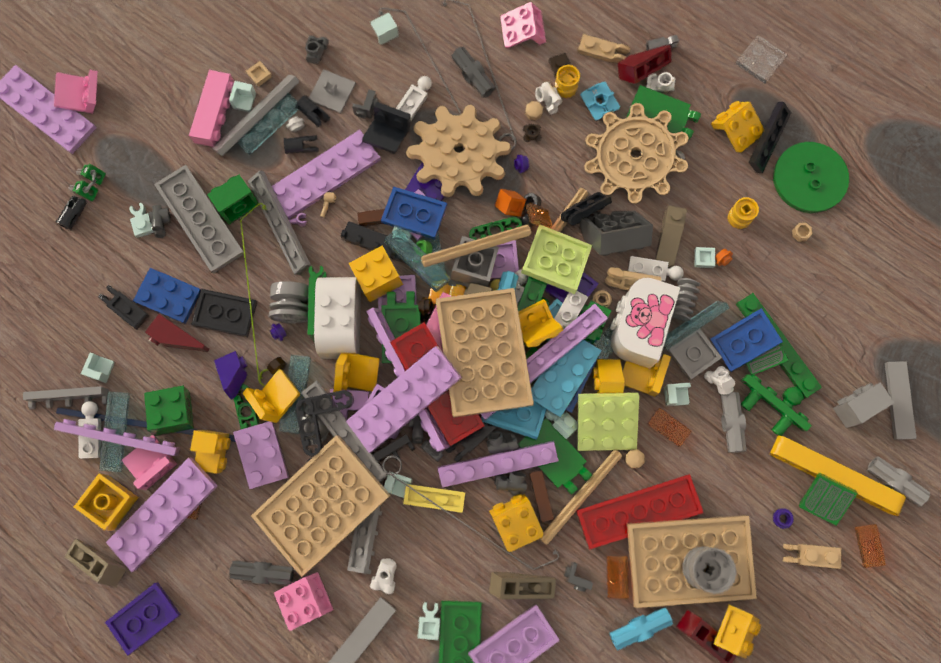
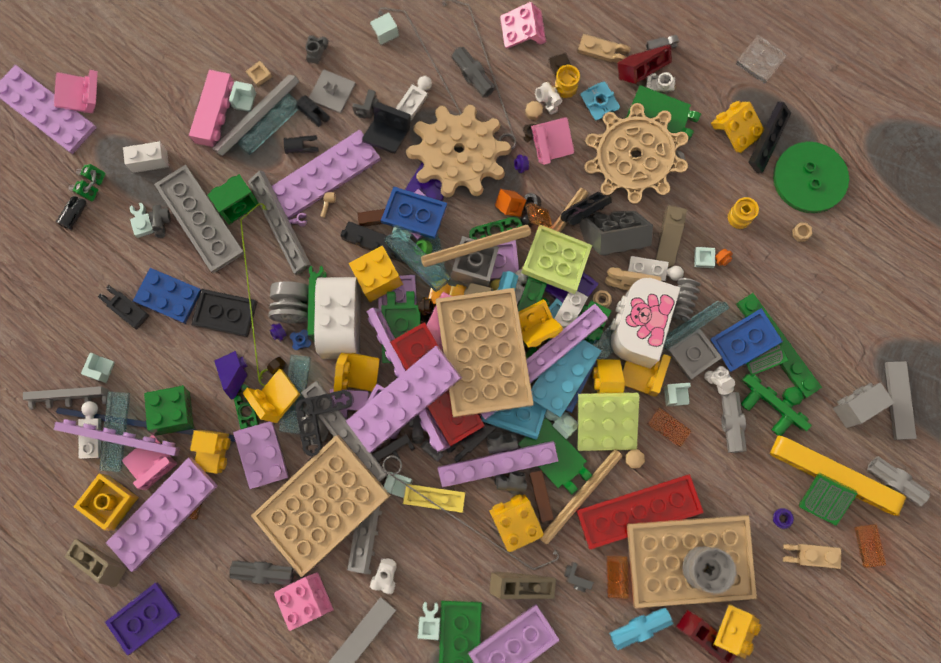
dark red slope [145,314,210,352] -> none
white plate [286,117,305,132] -> none
none -> white brick [123,141,169,173]
none -> blue plate [290,329,311,351]
none -> bright pink bracket [531,117,574,165]

